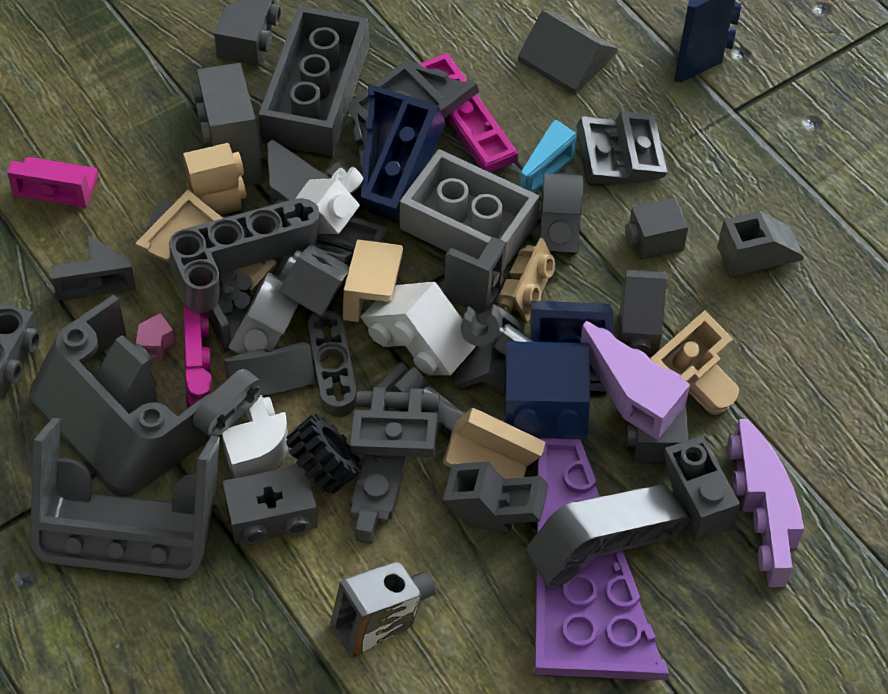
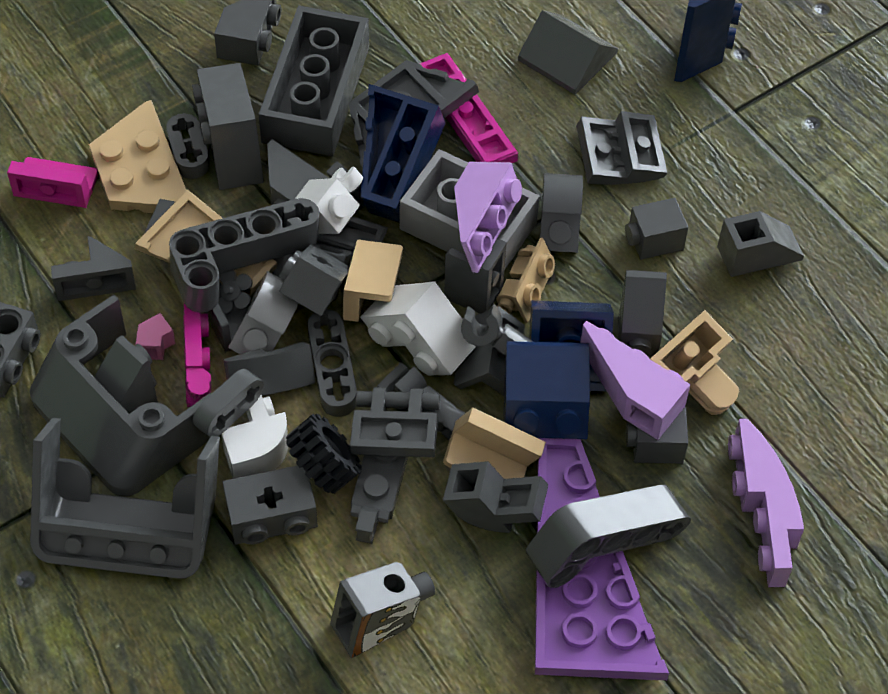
tan brick [183,143,247,215] -> none
medium azure slope [520,120,576,193] -> none
dark grey slope [664,435,740,541] -> none
none -> tan wing [89,100,187,213]
none -> dark grey beam [166,113,209,179]
none -> lavender slope [454,162,522,273]

